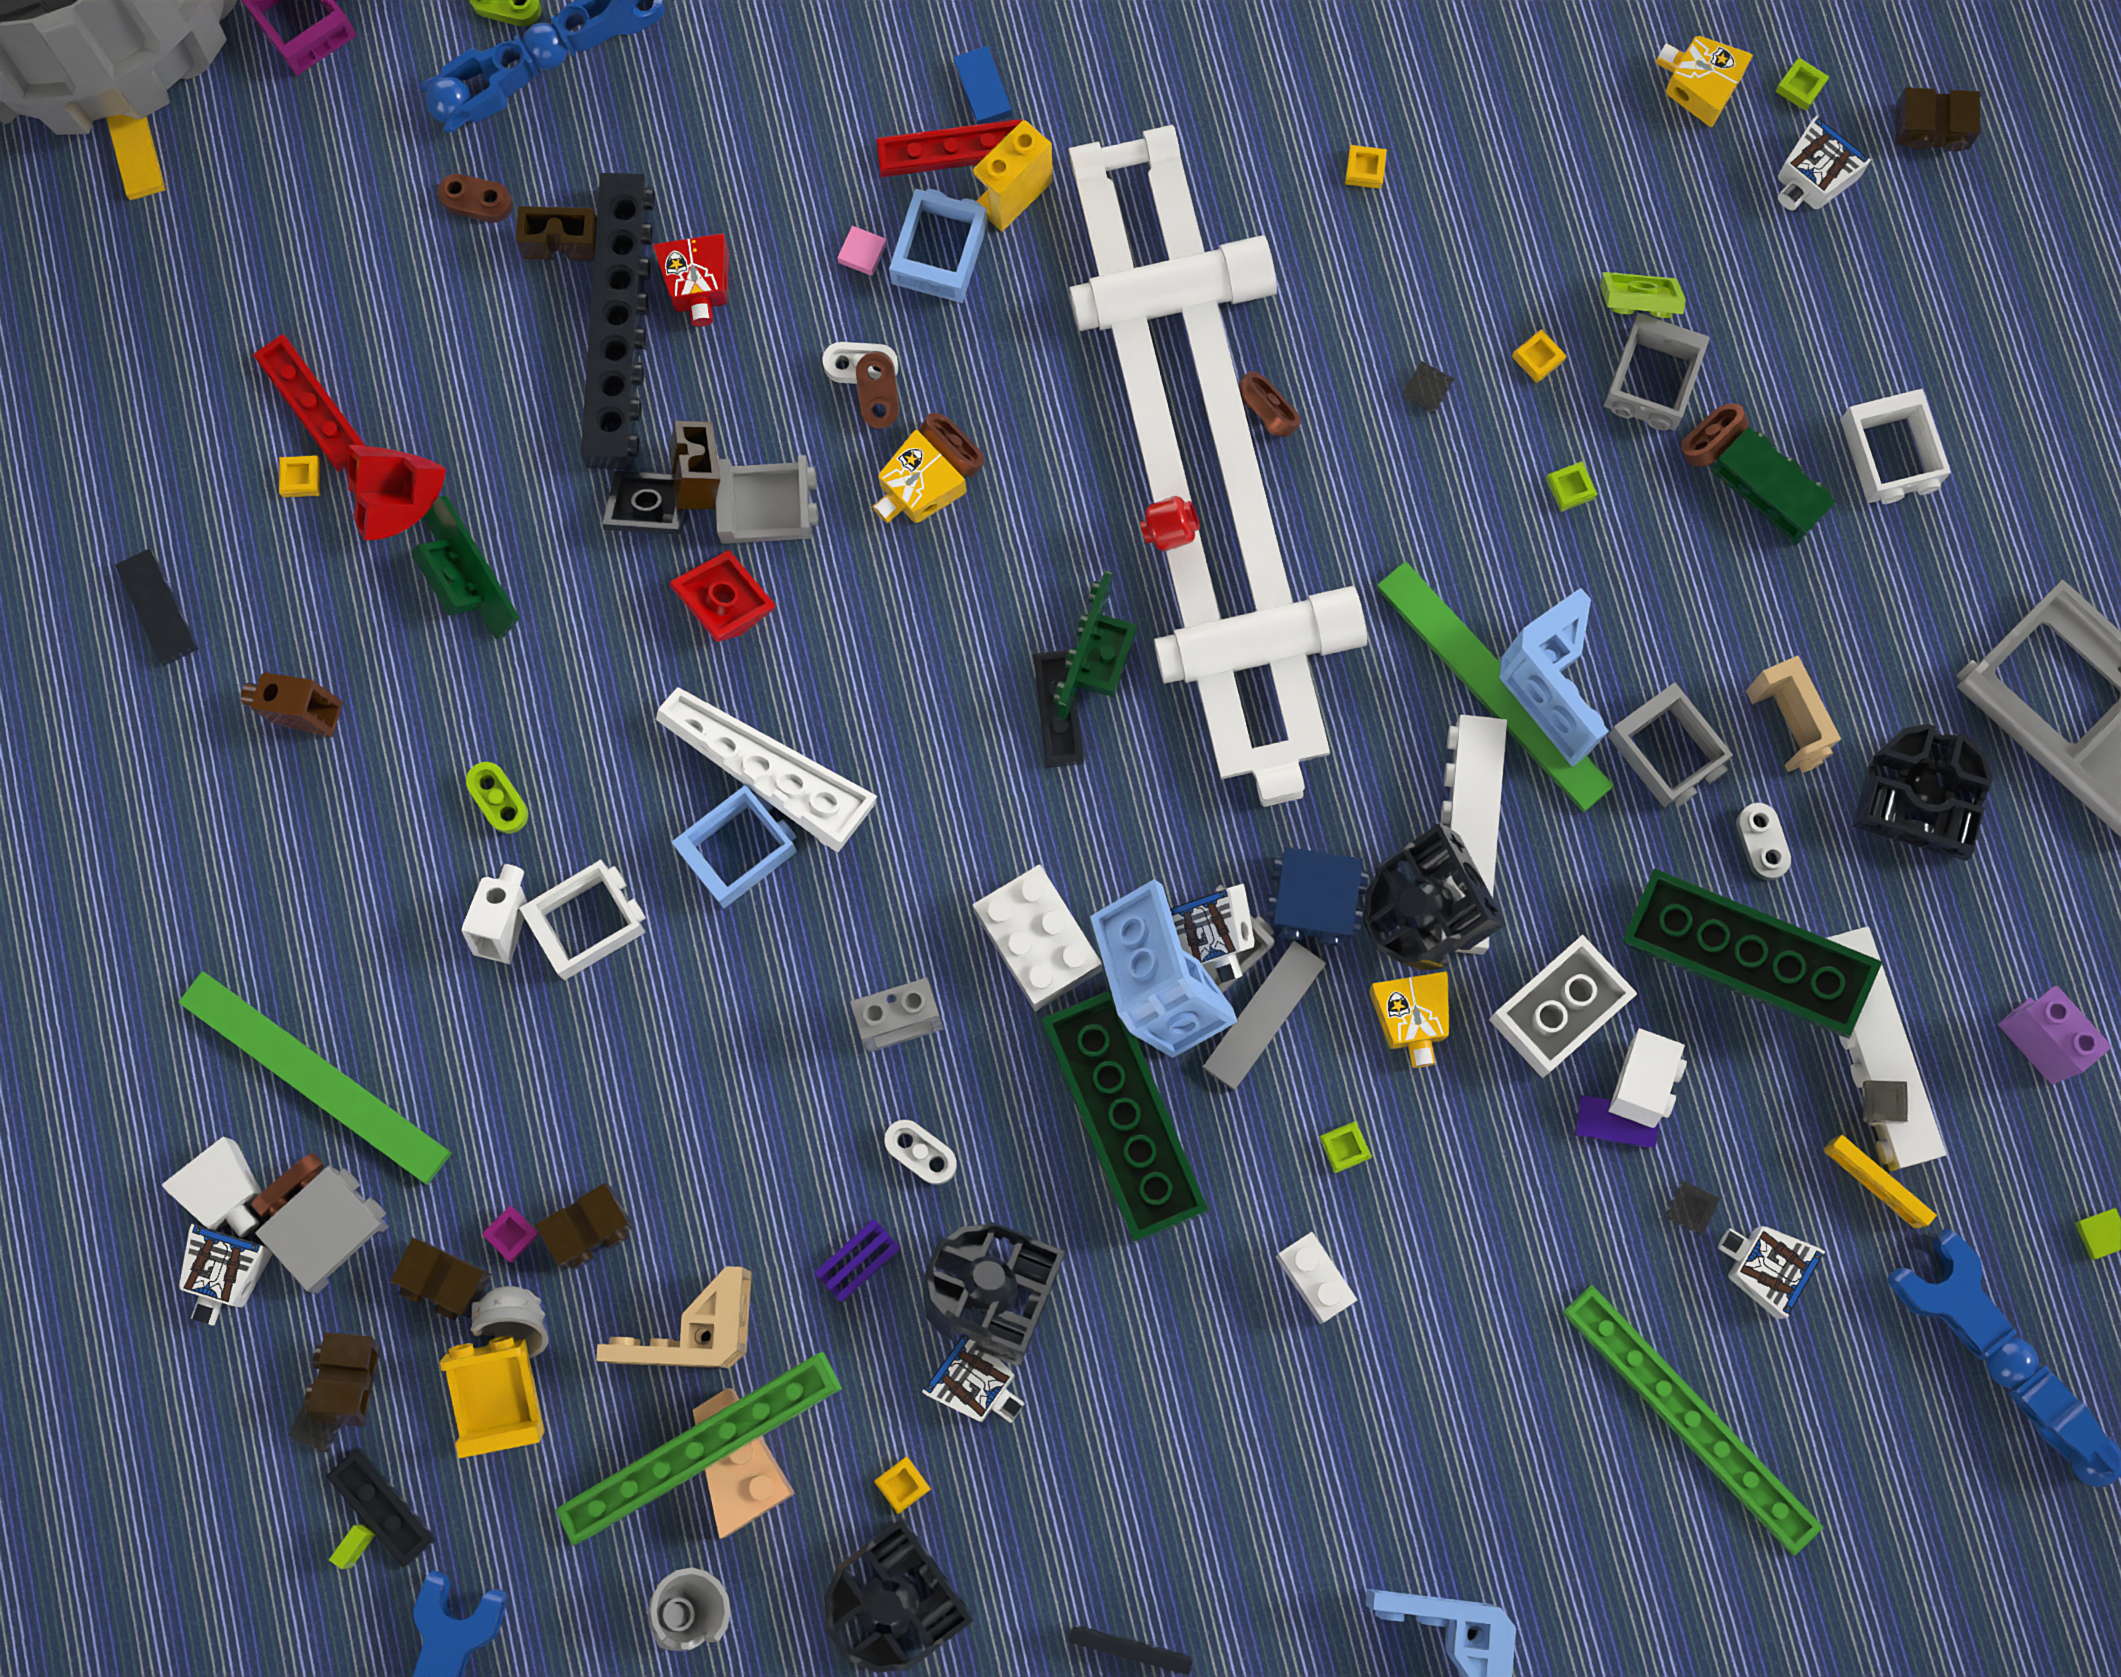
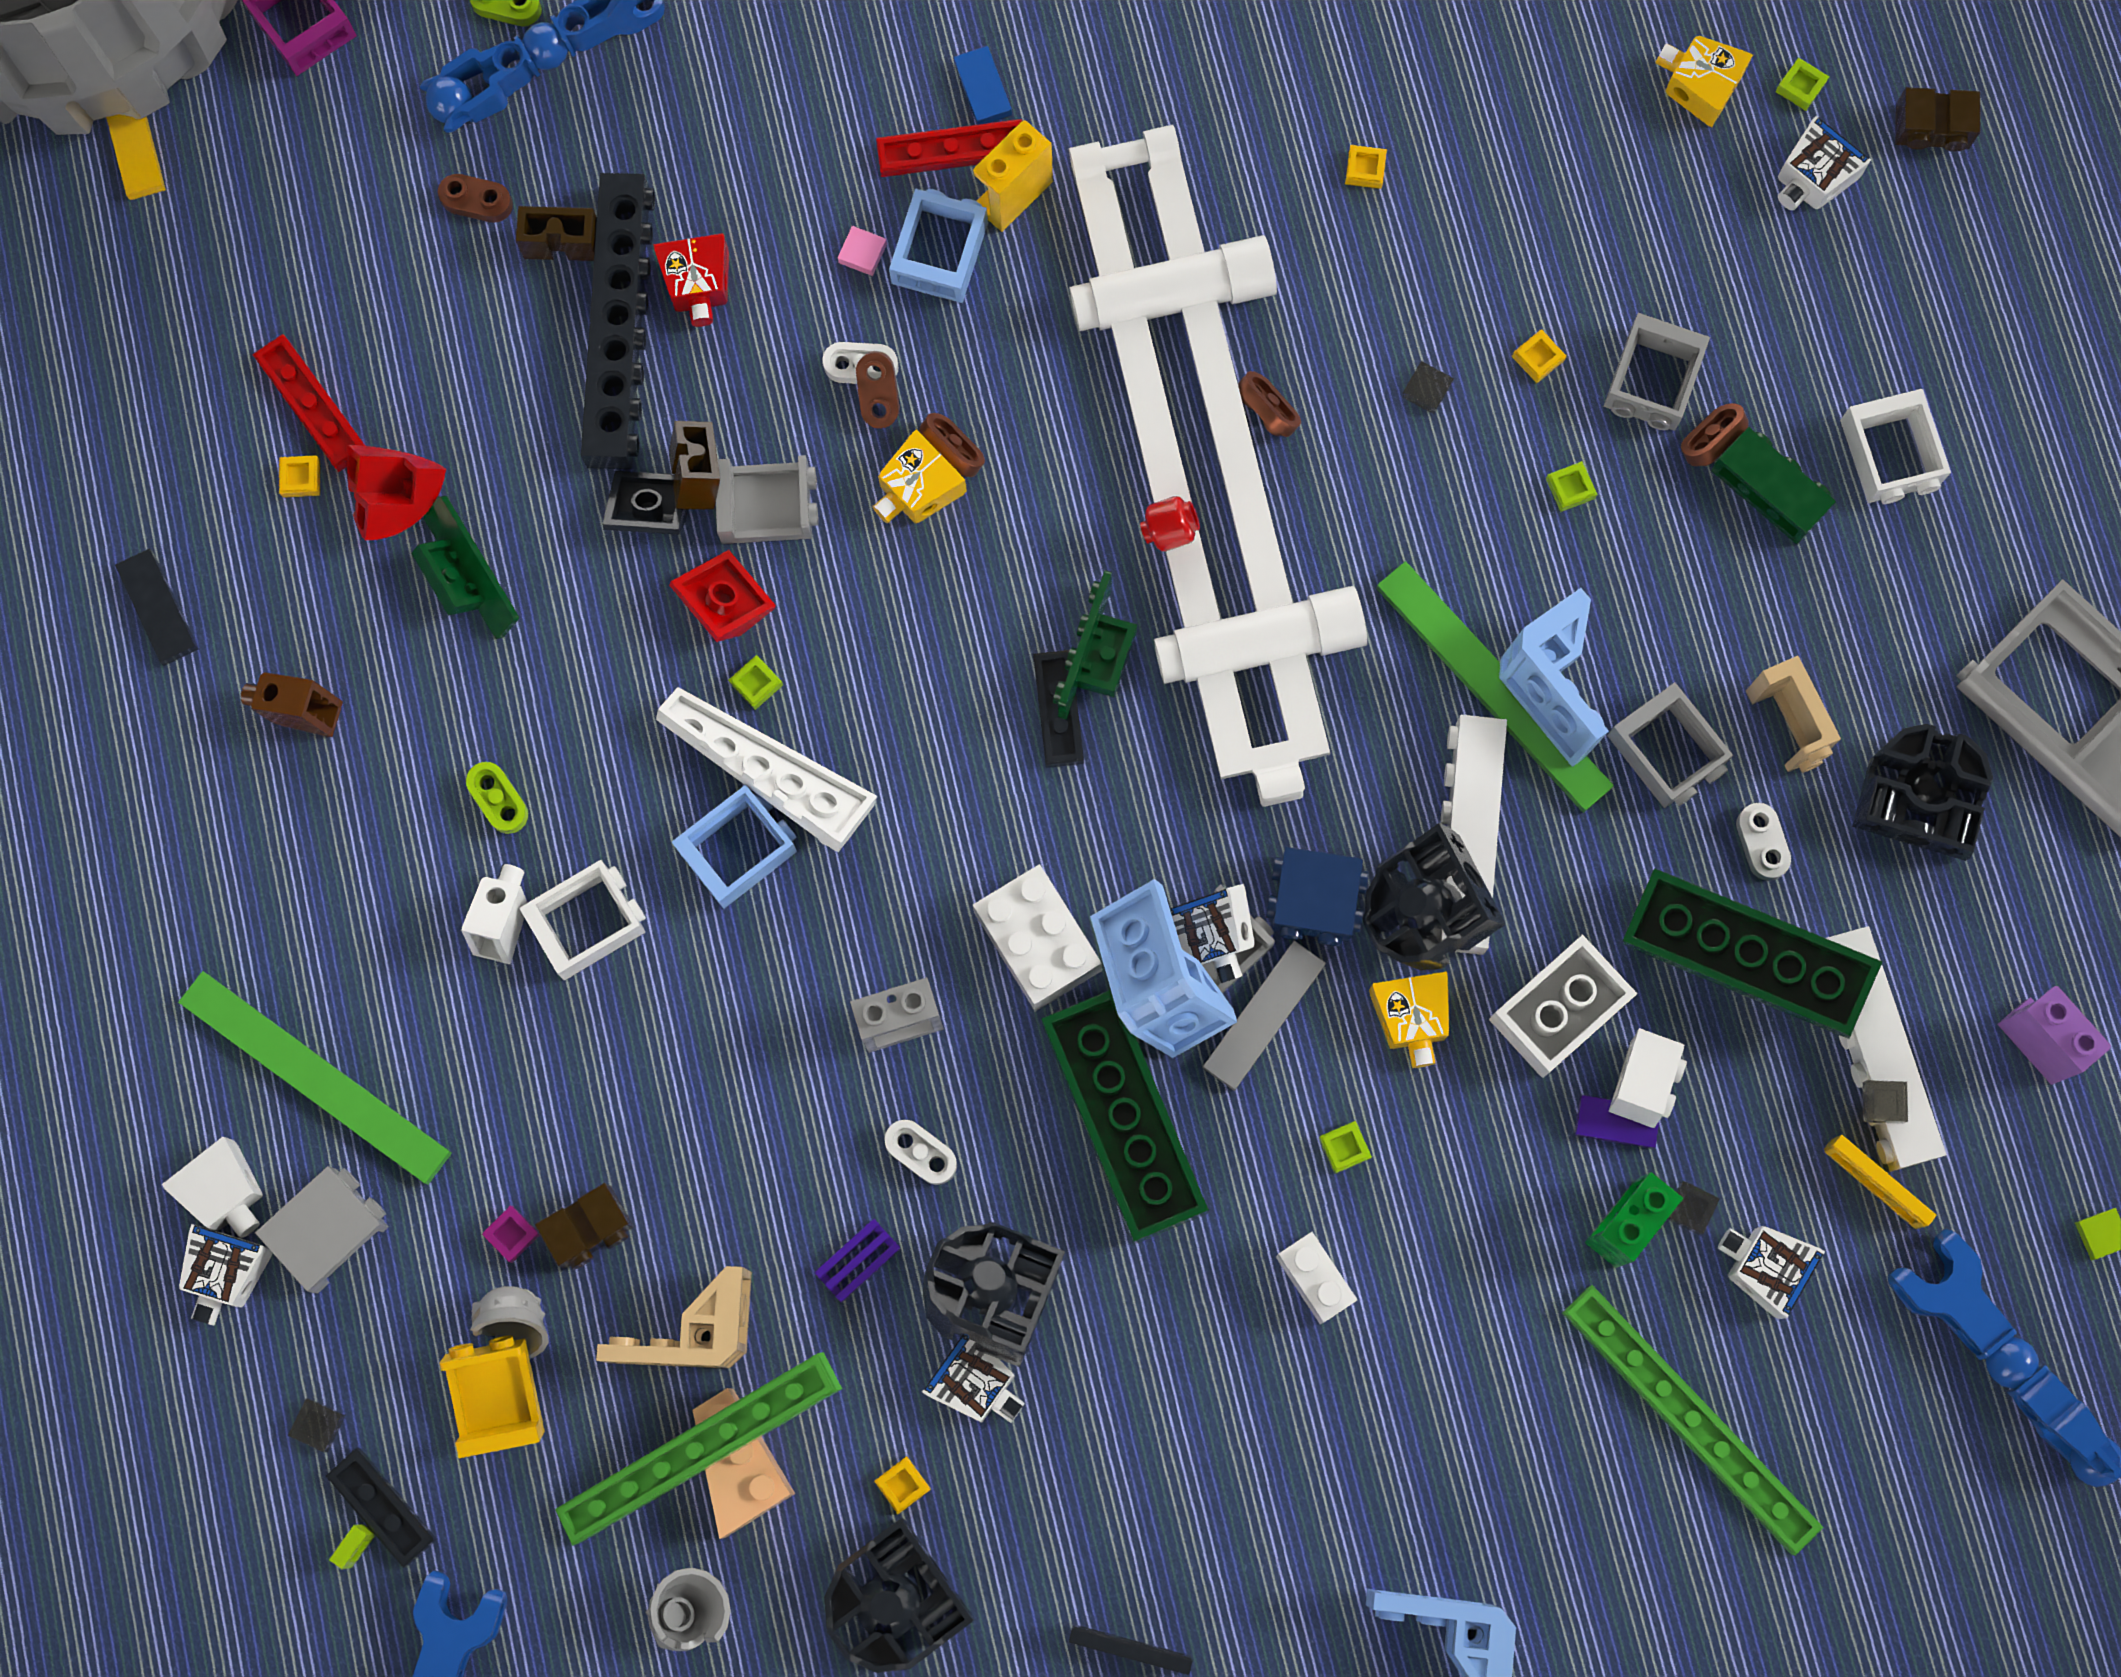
copper plate [251,1153,325,1218] -> none
dark brown brick [304,1332,380,1427] -> none
dark brown brick [390,1237,492,1321] -> none
lime plate [1600,272,1686,318] -> none
none -> lime tile [728,655,783,710]
none -> green window [1585,1172,1684,1268]

